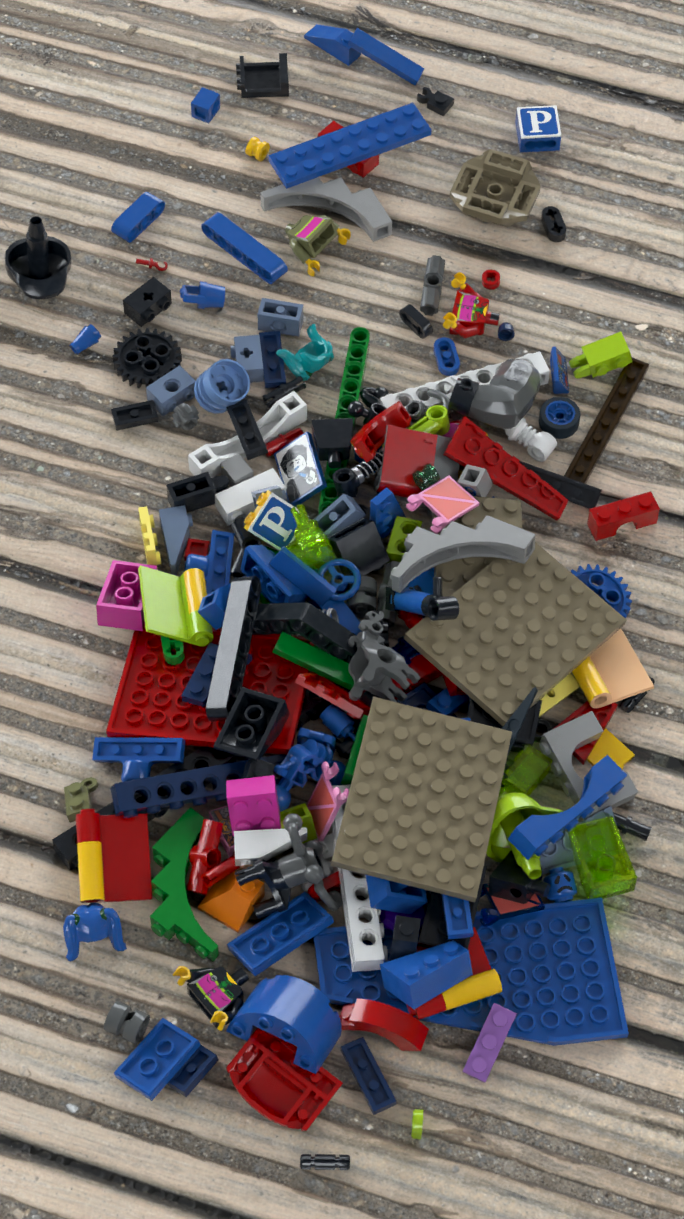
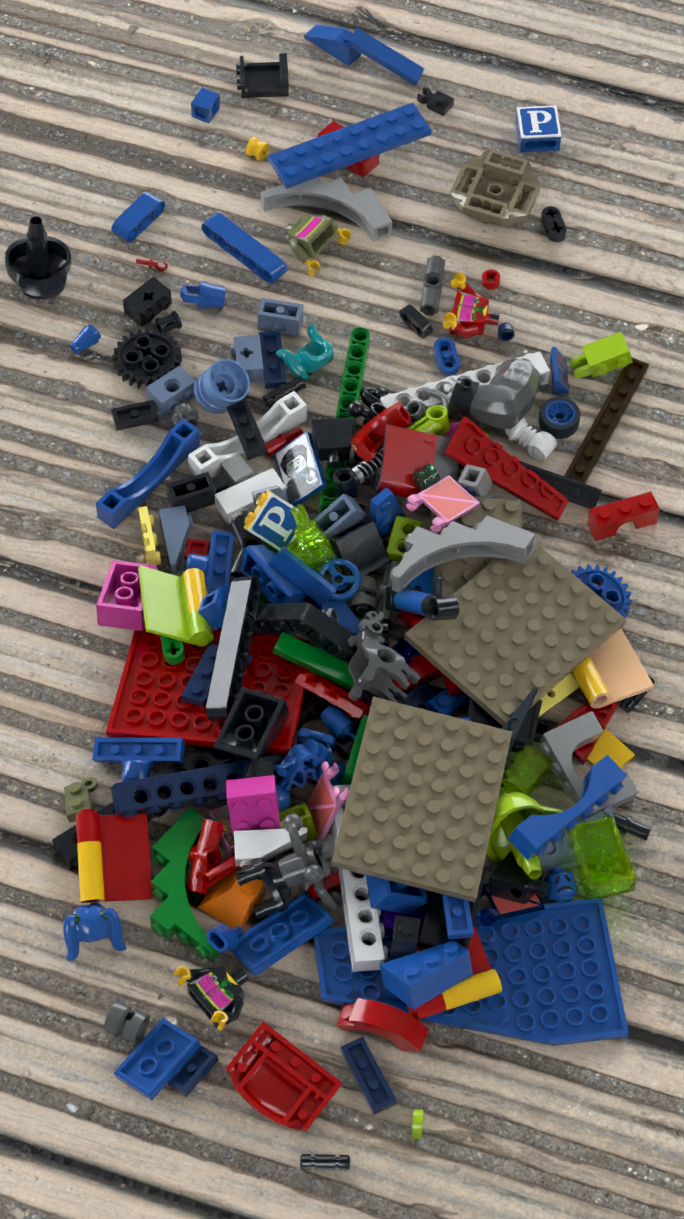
blue cylinder [226,975,342,1074] -> none
medium lavender plate [462,1003,517,1083] -> none
none -> blue arch [96,419,200,529]
none -> black bush [155,310,182,334]
none -> blue piece [206,923,243,952]

